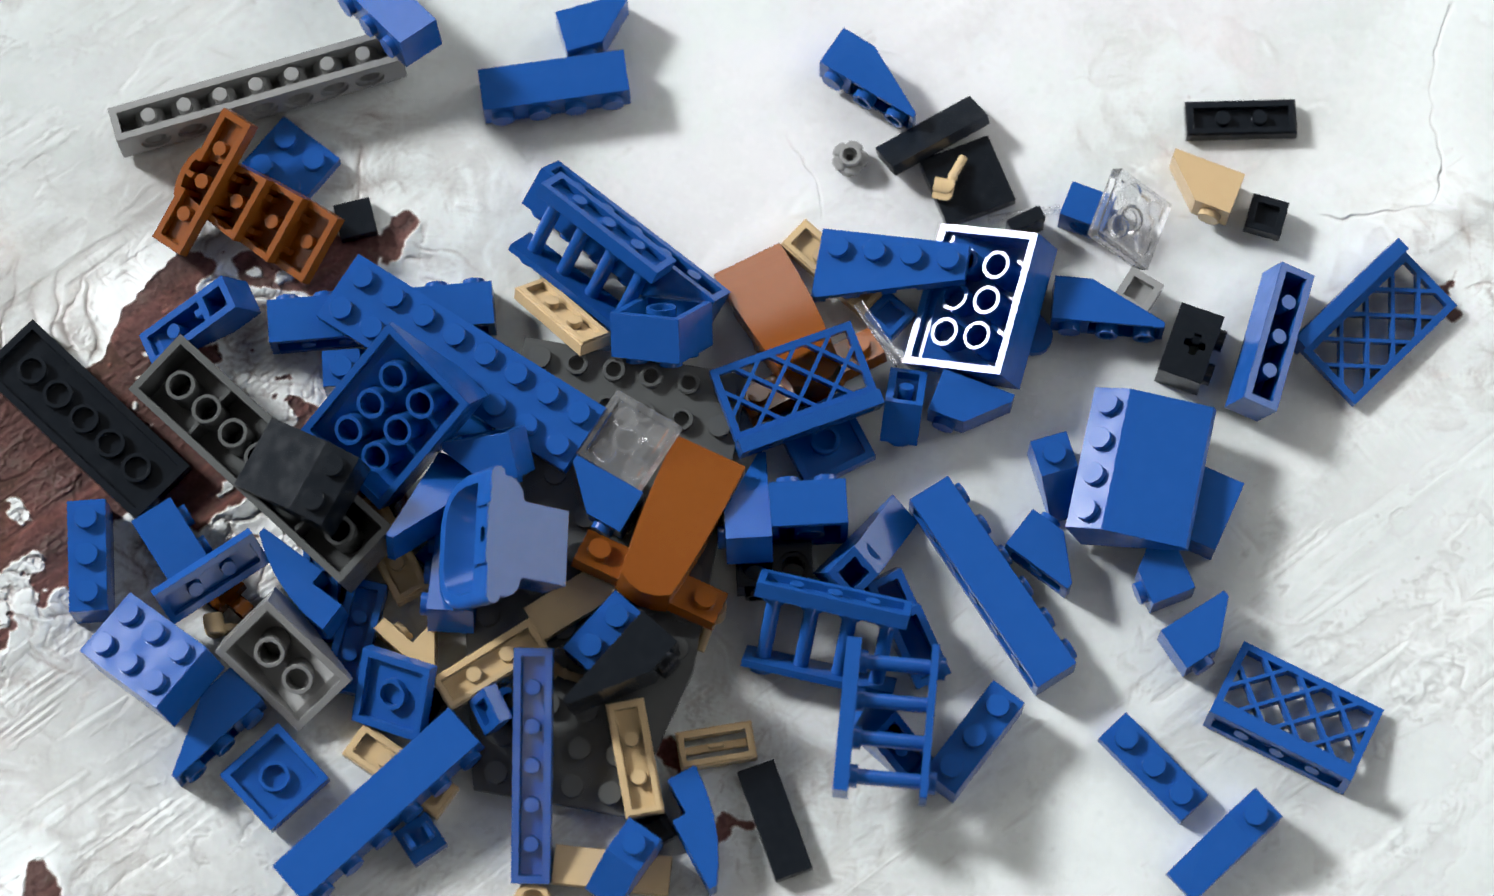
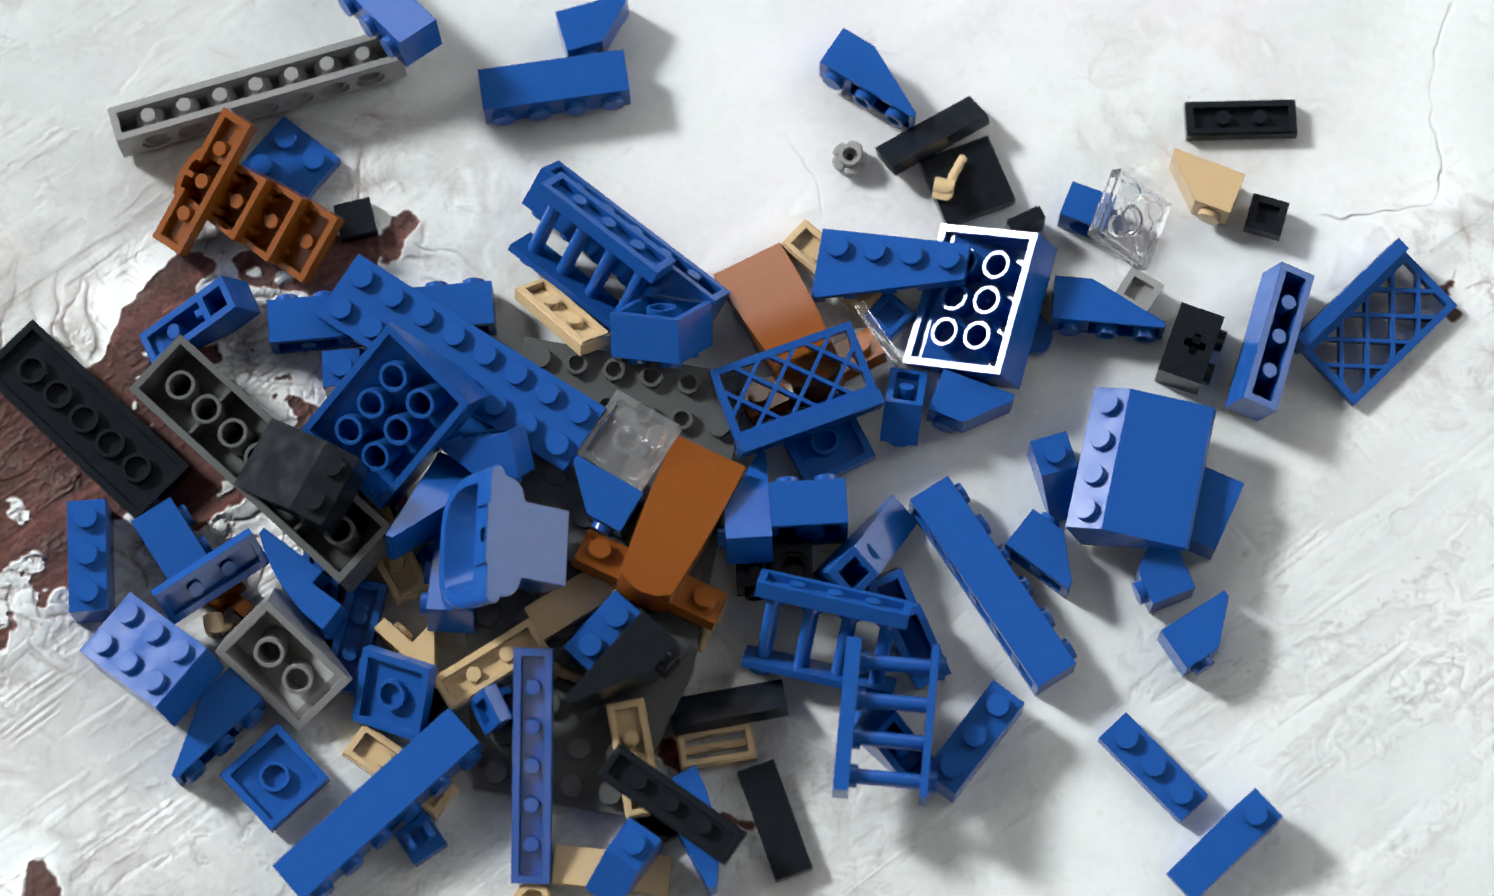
clear piece [986,204,1061,226] -> none
blue fence [1202,641,1384,795] -> none
none -> black tile [596,744,748,866]
none -> black tile [671,679,789,736]

